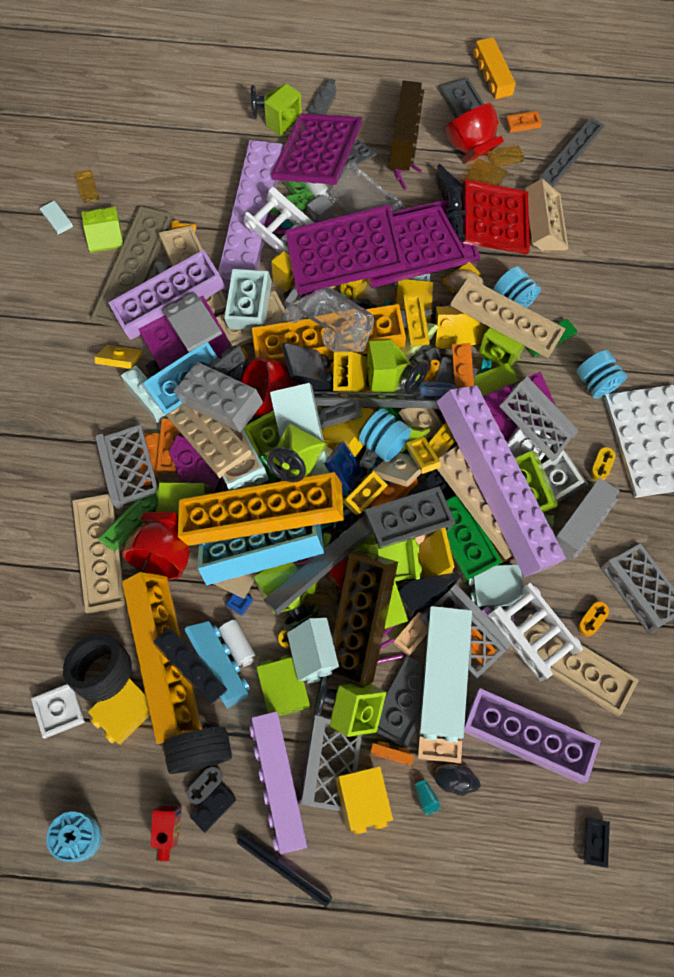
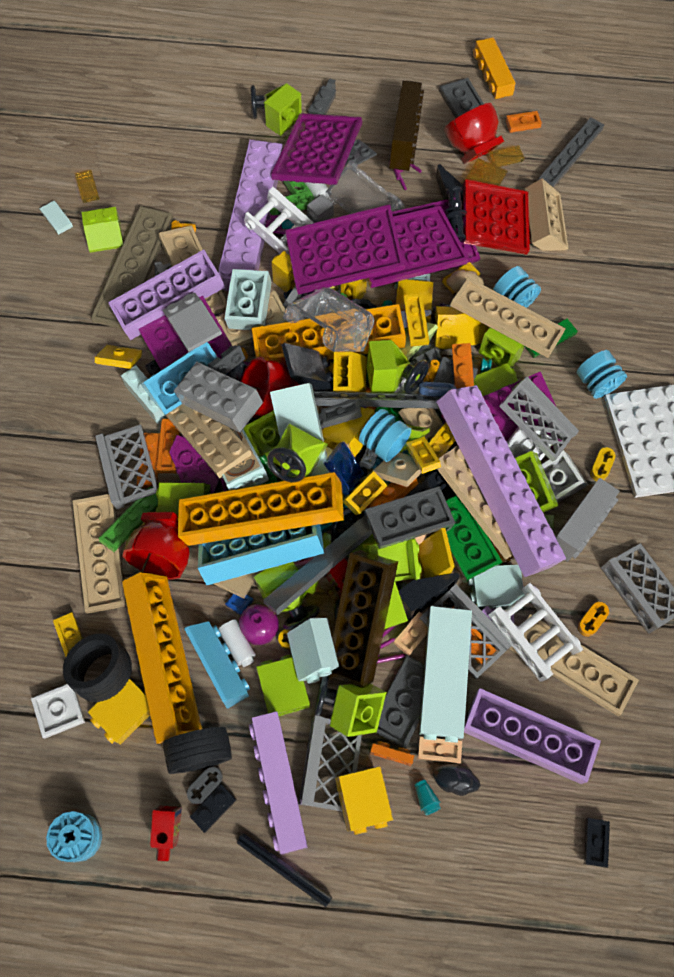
black plate [153,628,228,706] -> none
none -> yellow plate [53,612,83,657]
none -> magenta cylinder [239,604,279,645]

